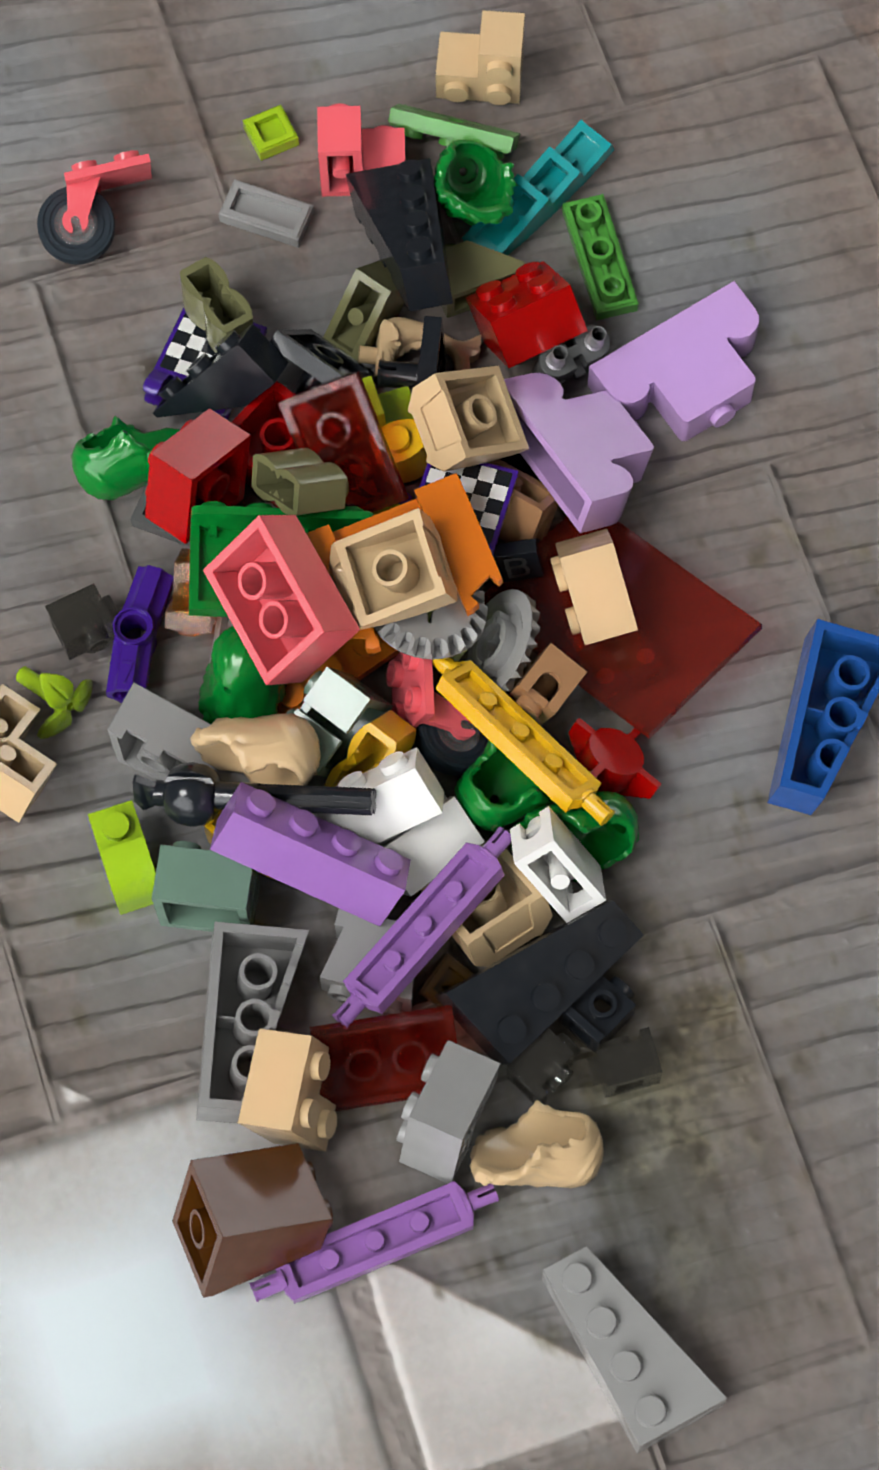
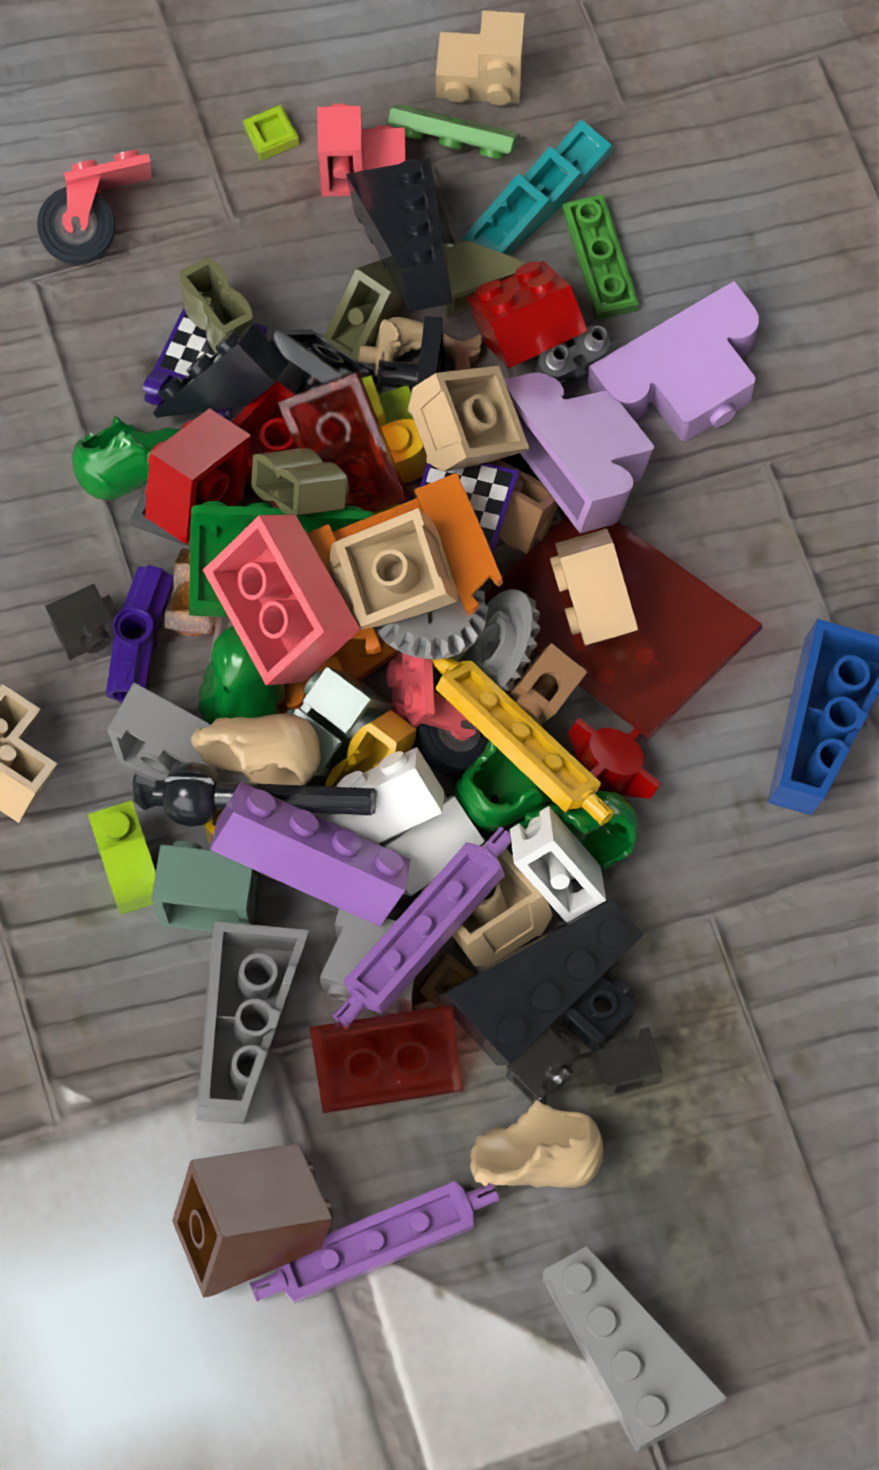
lime plant [16,666,93,739] -> none
light grey tile [219,179,314,248] -> none
tan brick [238,1028,337,1152] -> none
light grey brick [396,1040,501,1184] -> none
green piece [434,140,518,226] -> none
black tile [493,538,544,583] -> none

